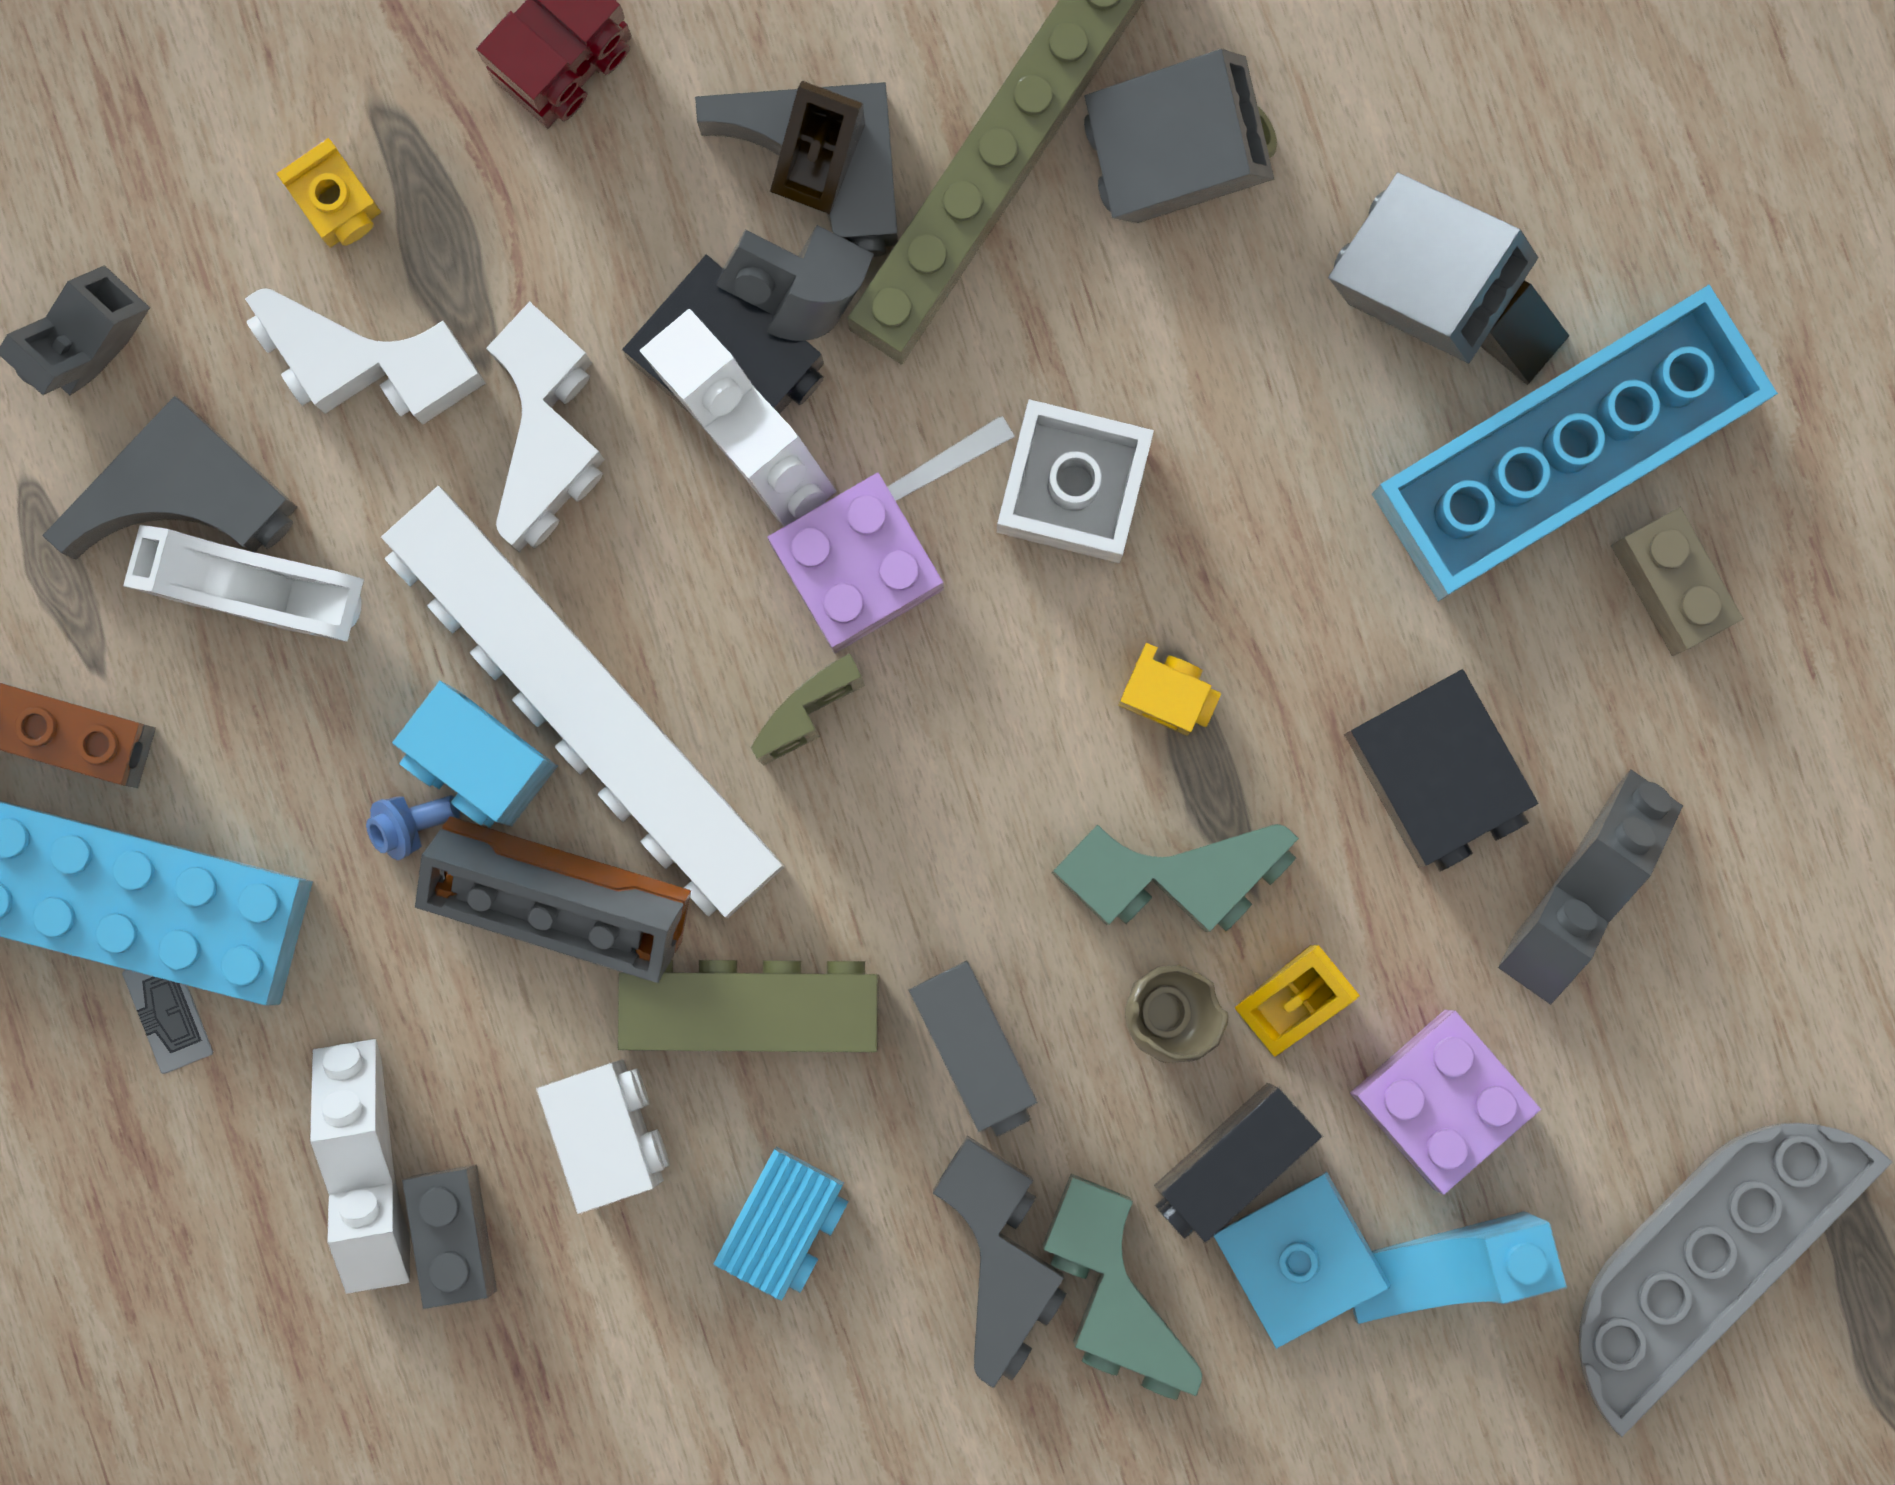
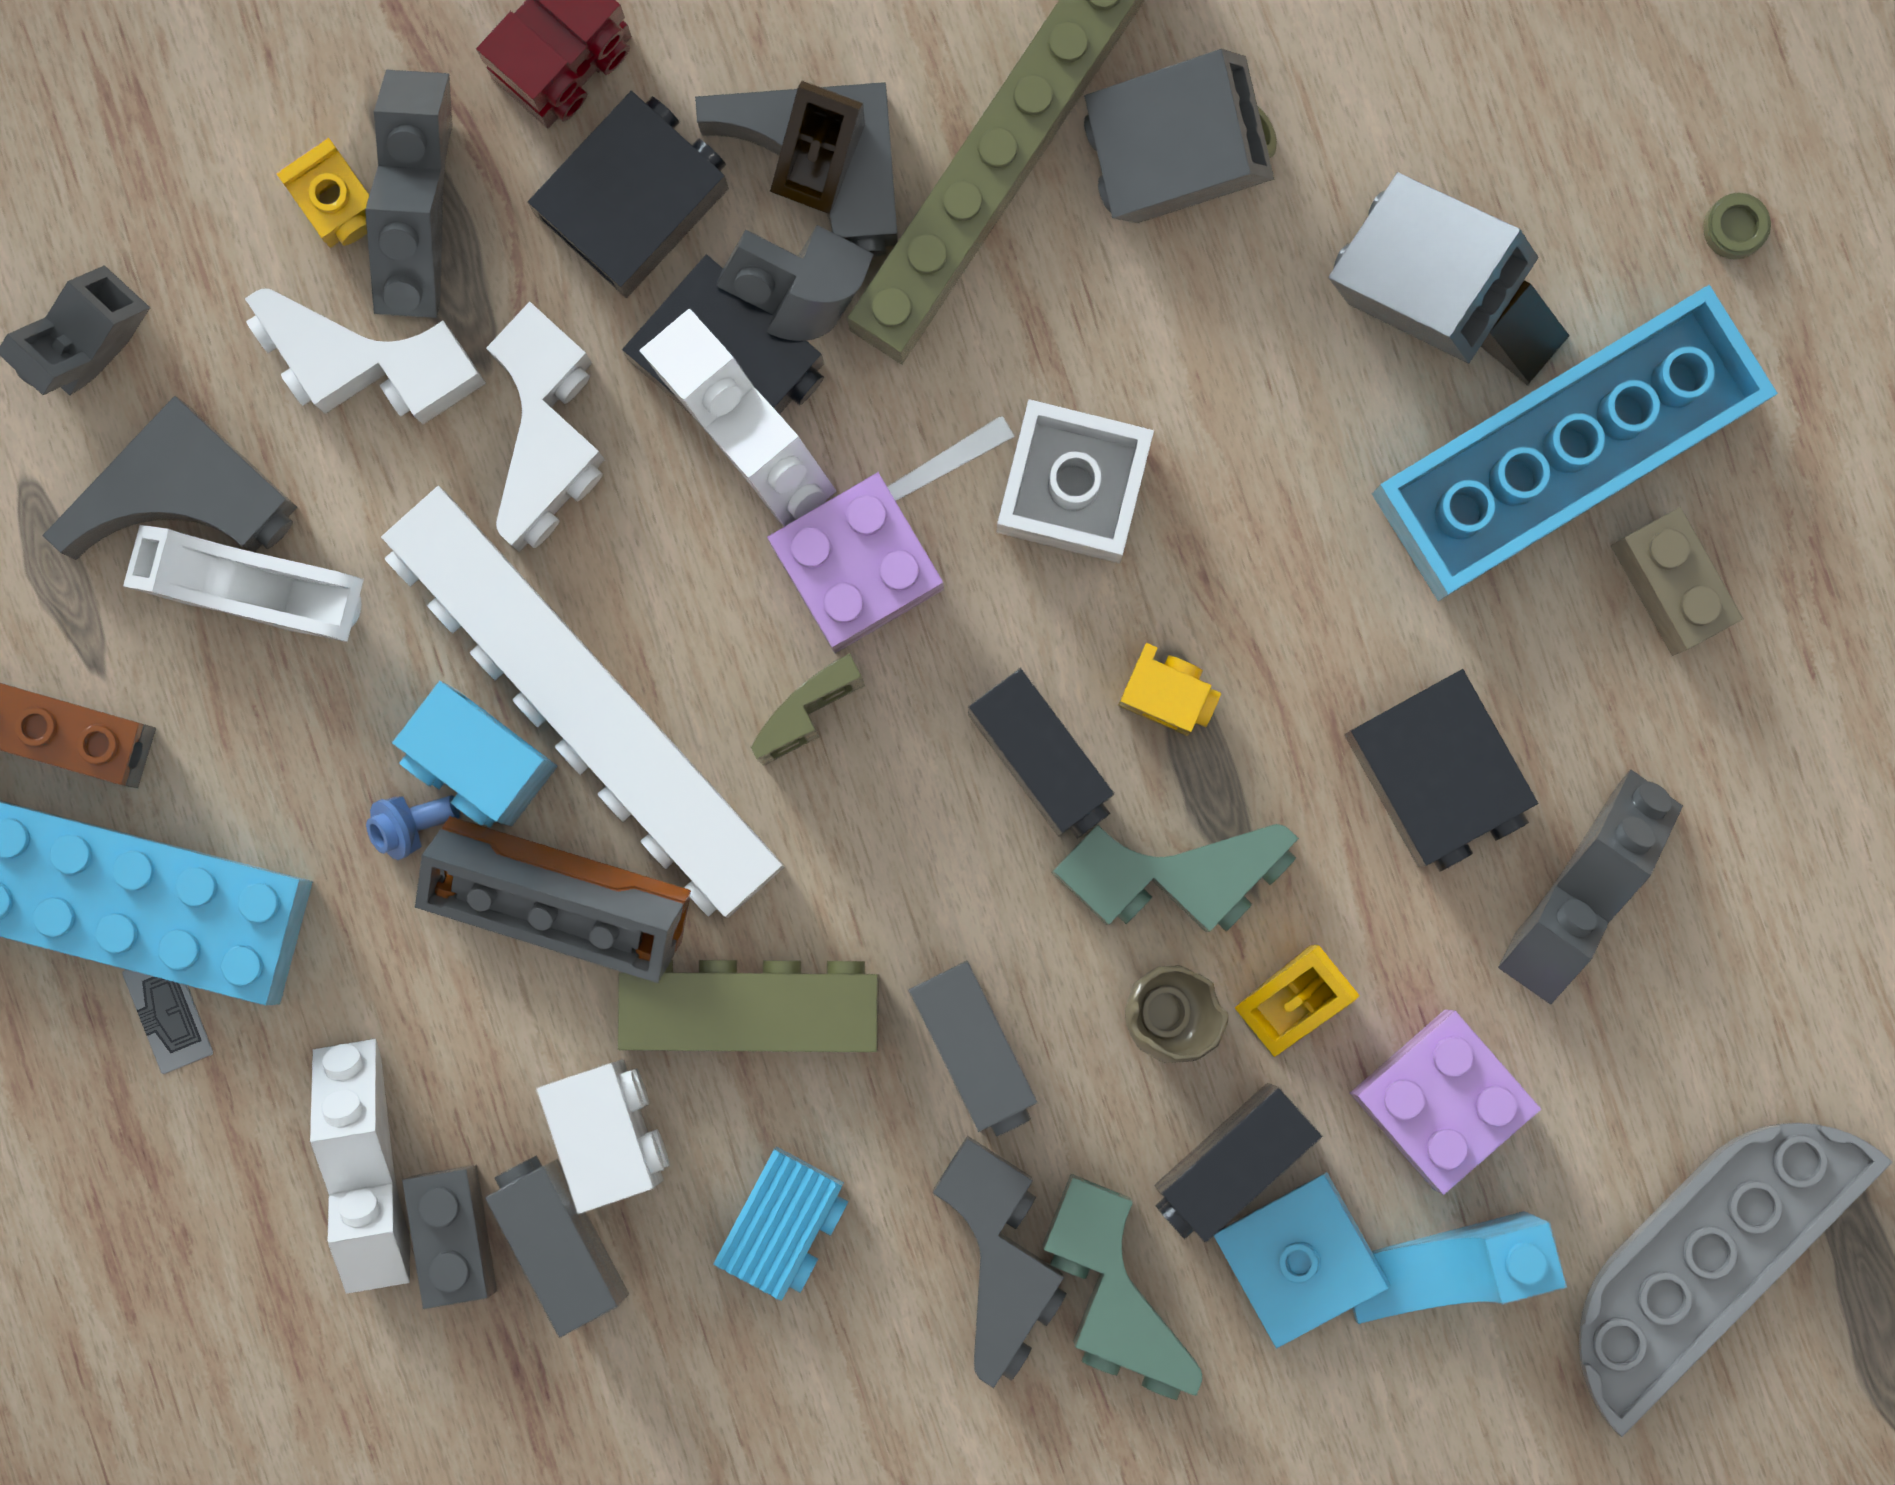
none -> dark grey arch [365,69,453,318]
none -> dark grey brick [485,1155,629,1338]
none -> black brick [527,90,729,299]
none -> black brick [968,668,1115,839]
none -> olive tile [1703,193,1771,259]

